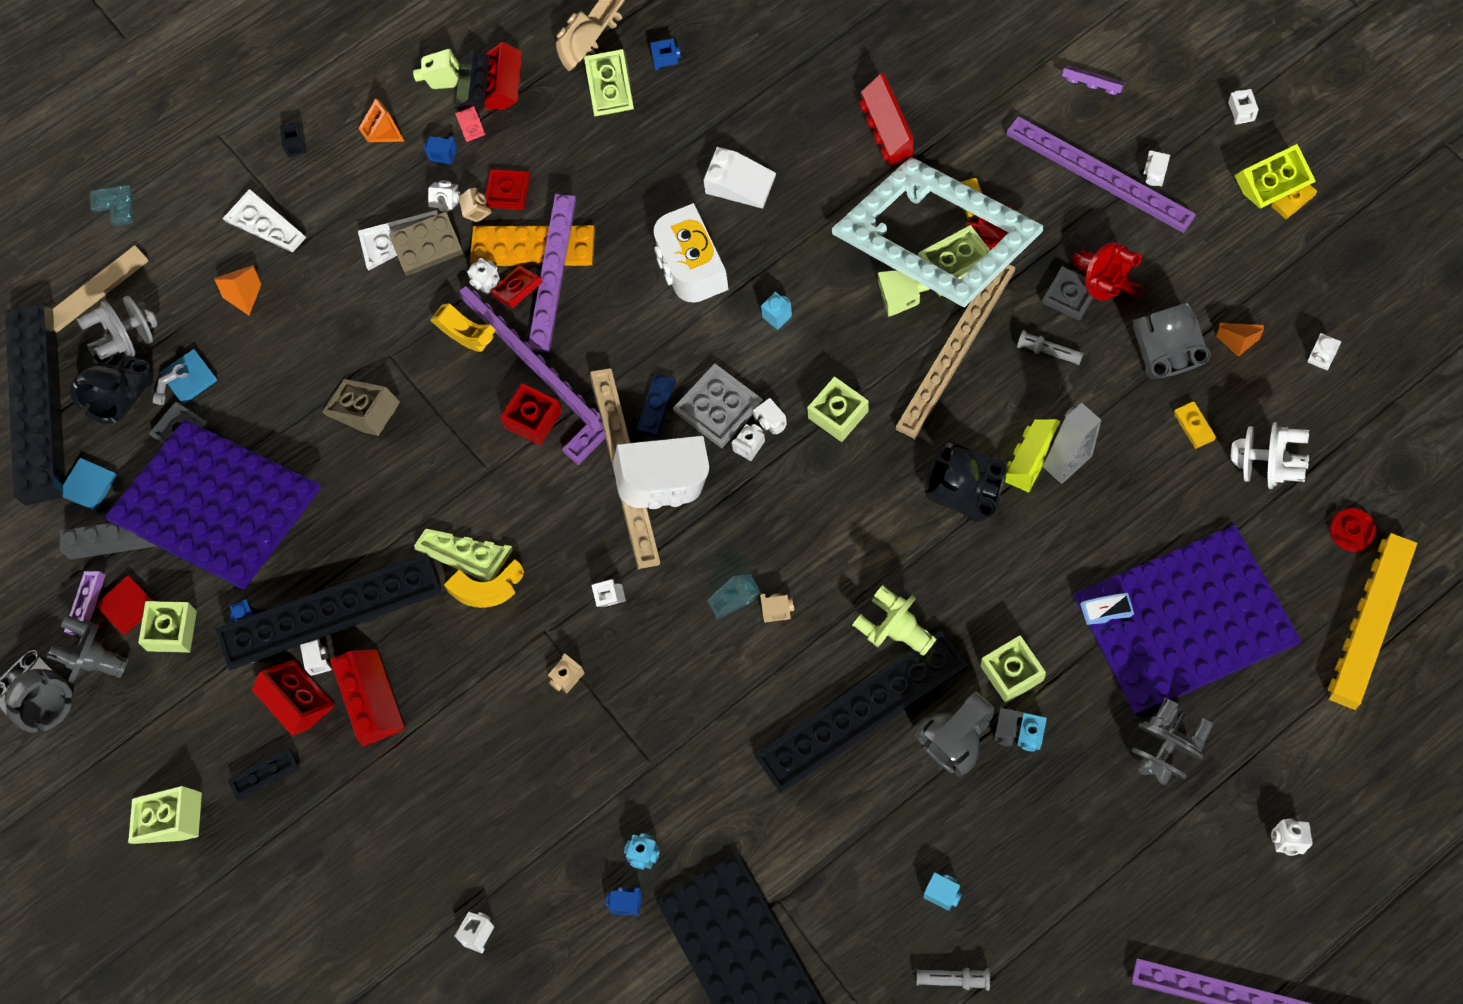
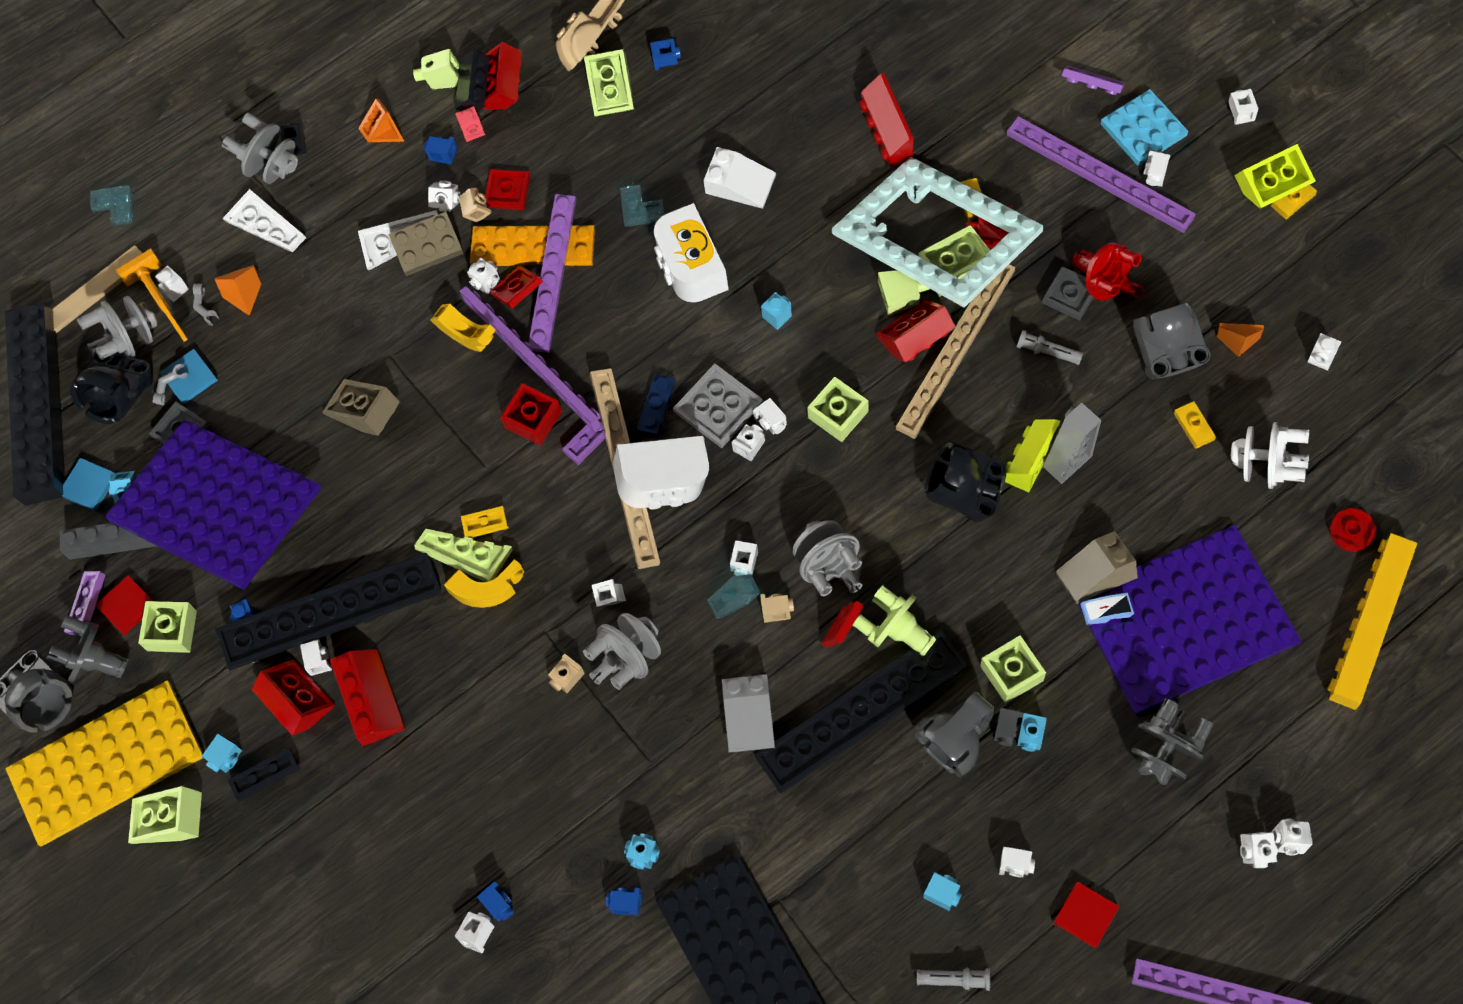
none -> yellow plate [5,680,204,847]
none -> medium azure brick [109,471,137,504]
none -> light orange piece [116,249,188,342]
none -> white brick [155,266,188,303]
none -> light grey arm [193,284,219,326]
none -> medium azure brick [201,734,242,773]
none -> light grey piece [222,112,298,184]
none -> yellow plate [461,506,508,538]
none -> blue brick [477,882,514,922]
none -> light grey piece [583,613,661,690]
none -> clear light blue plate [620,185,664,227]
none -> light grey slope [722,674,775,753]
none -> white brick [730,540,758,577]
none -> light grey piece [793,520,862,596]
none -> red tile [821,601,863,648]
none -> slope [876,299,955,362]
none -> white brick [999,847,1035,877]
none -> red tile [1053,881,1120,949]
none -> dark tan slope [1056,531,1138,604]
none -> medium azure plate [1100,89,1188,166]
none -> white brick [1240,832,1277,868]

